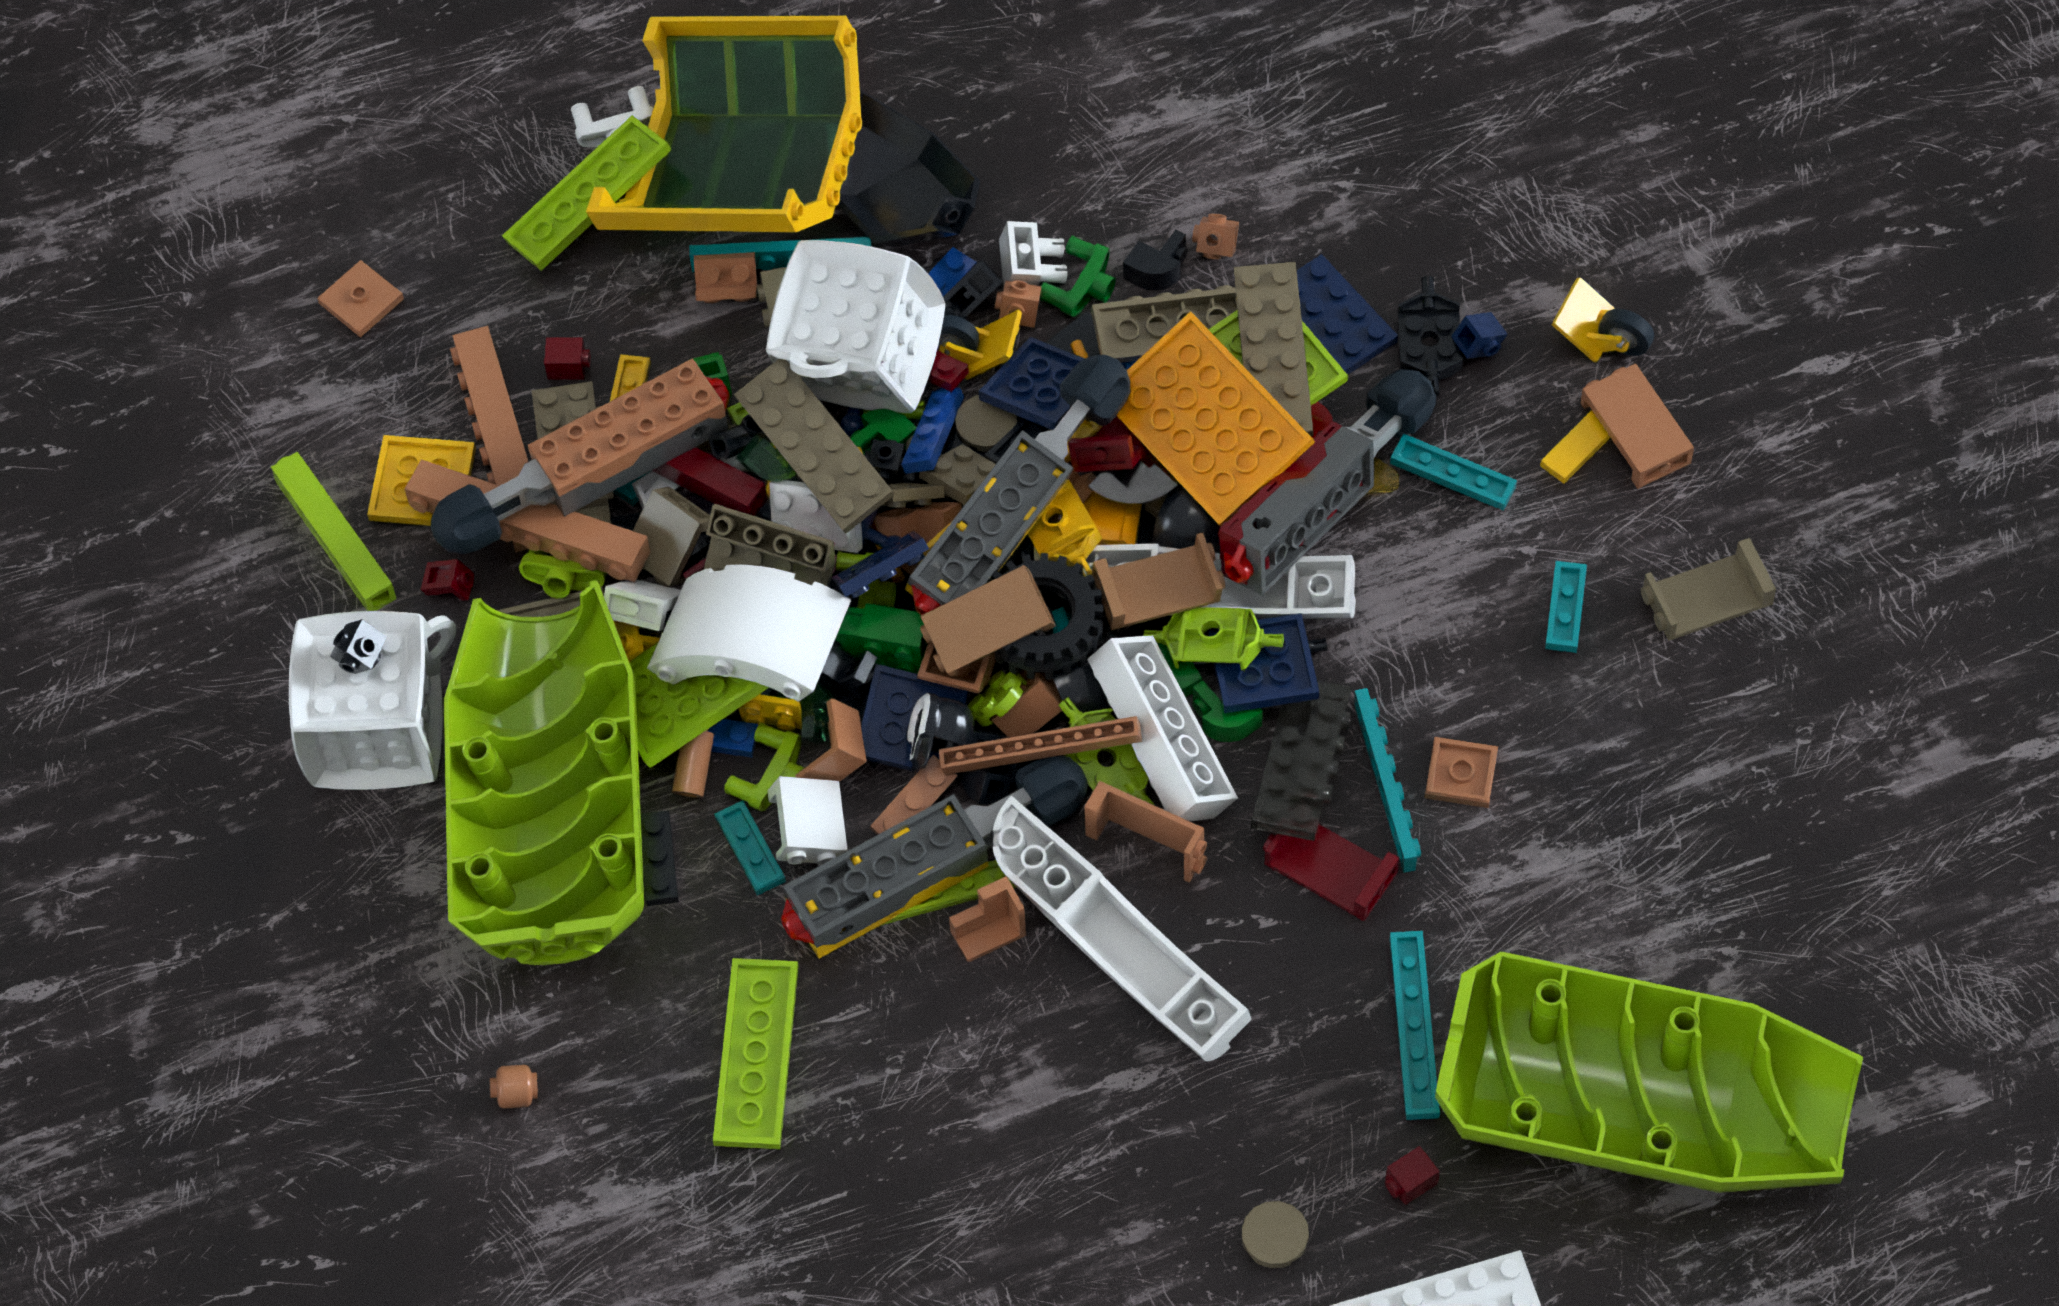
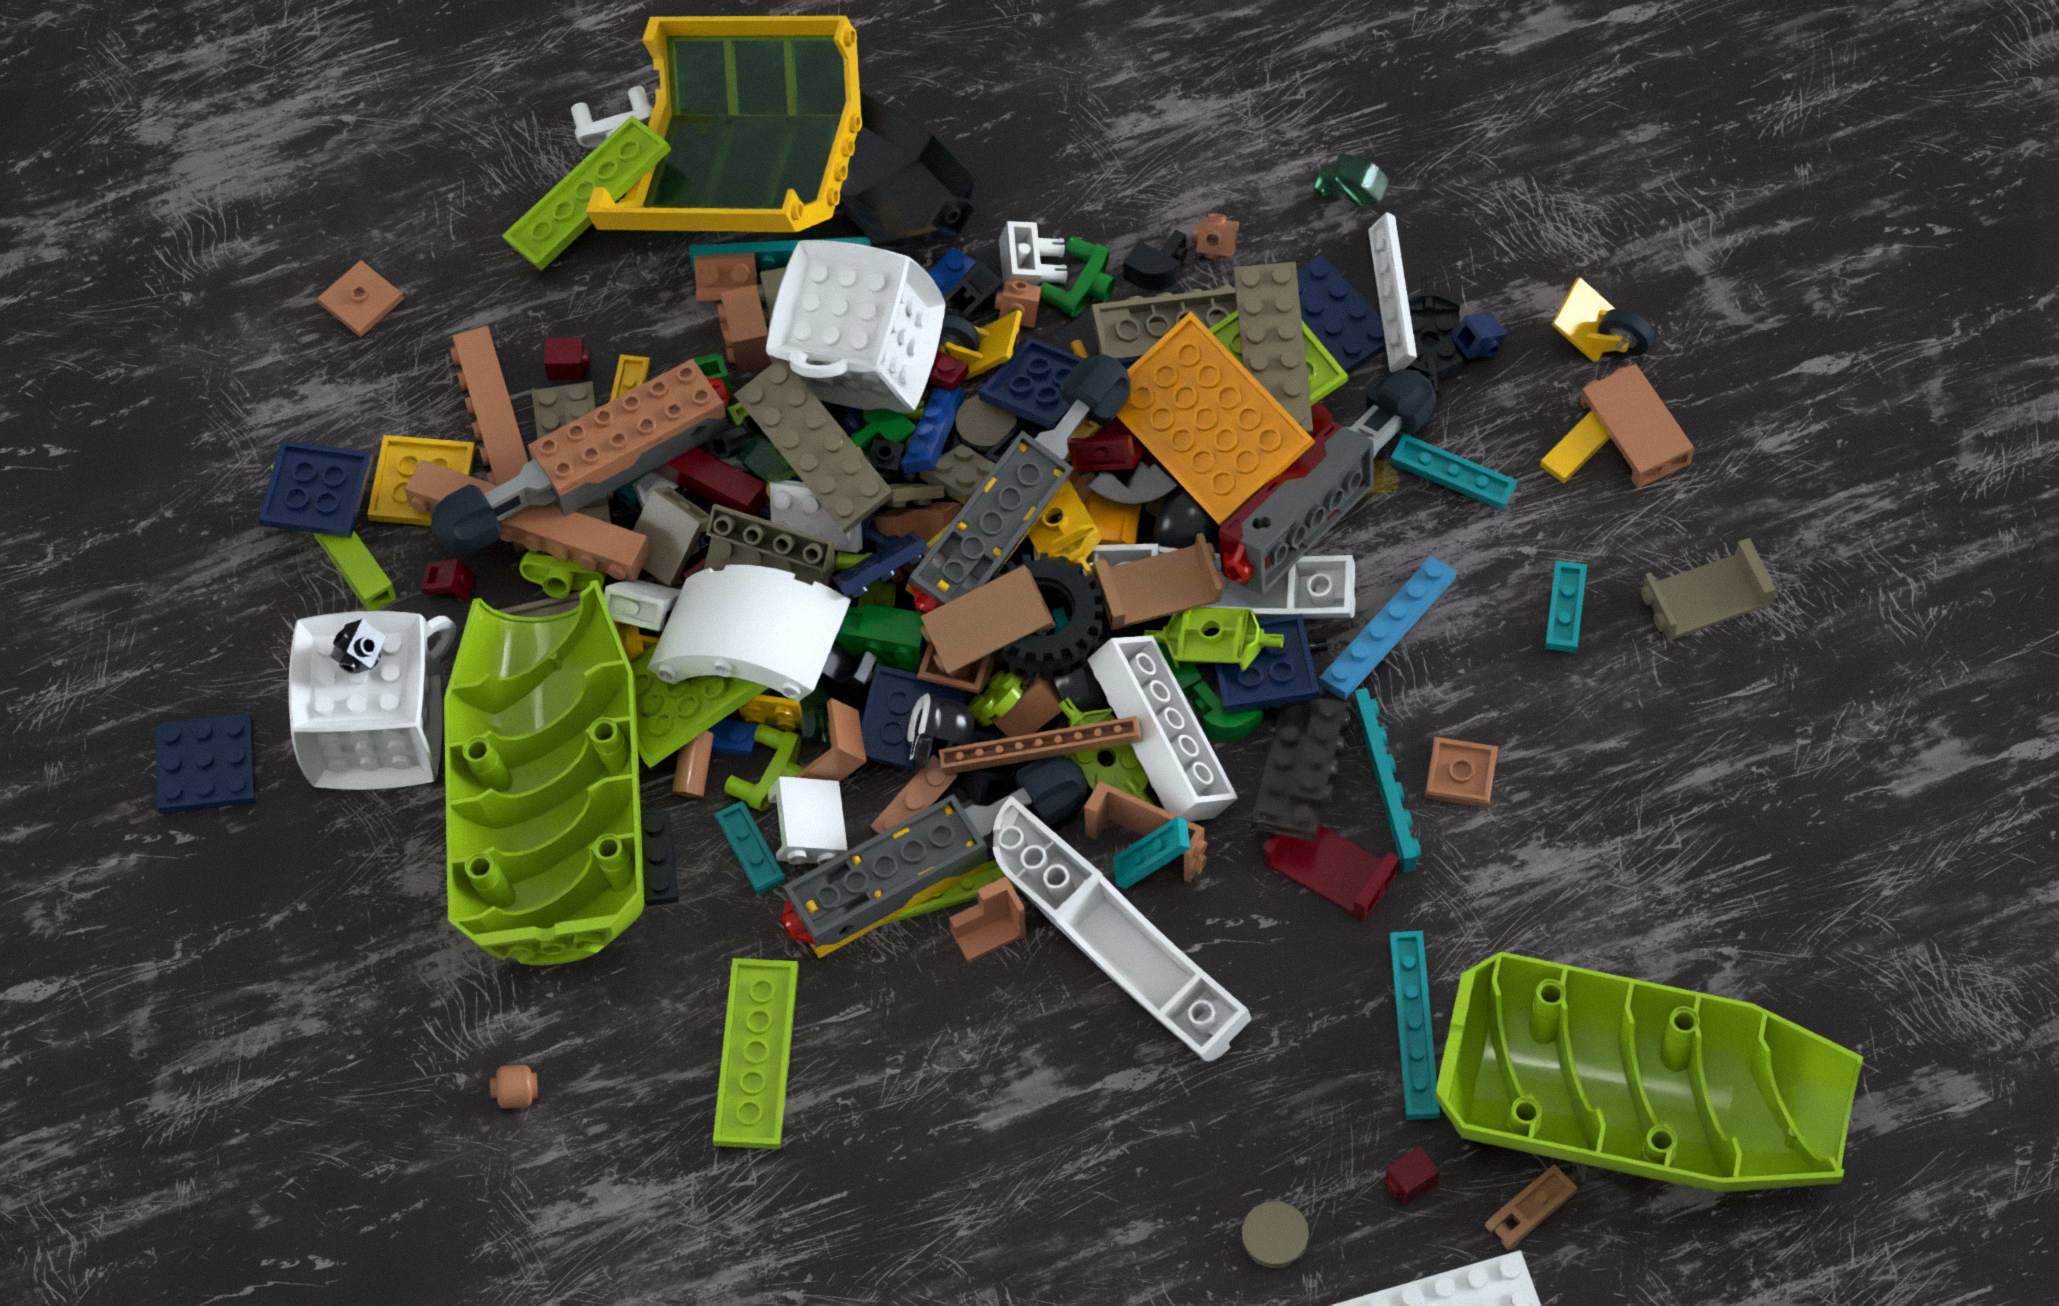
none -> dark blue plate [155,713,256,814]
none -> dark blue plate [258,440,374,538]
none -> nougat brick [717,285,773,375]
none -> teal plate [1113,817,1190,889]
none -> clear green brick [1314,154,1389,207]
none -> dark azure plate [1319,556,1456,700]
none -> white tile [1368,212,1417,372]
none -> medium nougat plate [1485,1164,1578,1251]

